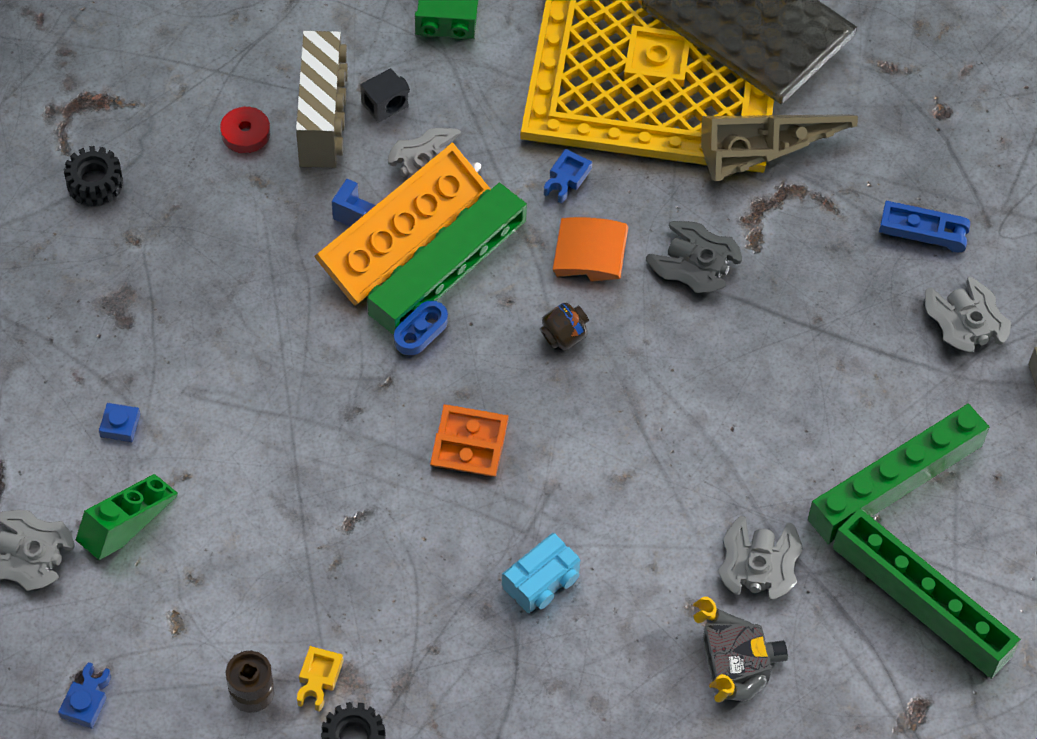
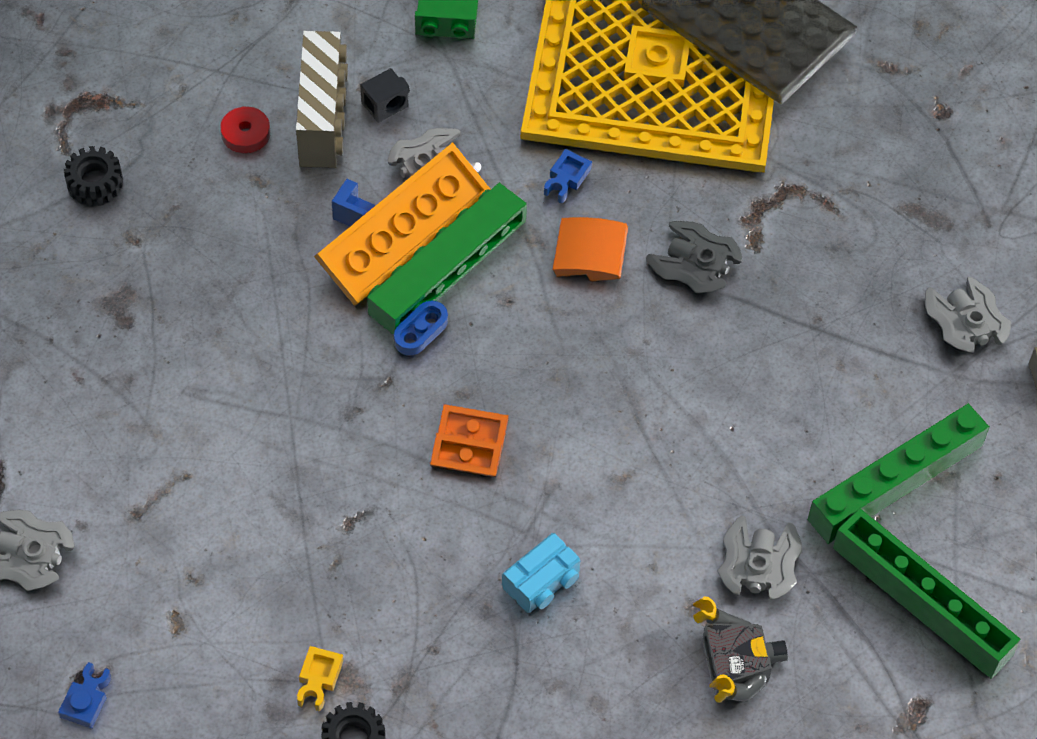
green slope [75,474,178,560] -> none
blue plate [99,403,141,442] -> none
dark brown wheel [225,650,275,713] -> none
dark brown head [540,303,589,351] -> none
dark tan wedge [701,114,858,181] -> none
blue plate [879,200,971,253] -> none

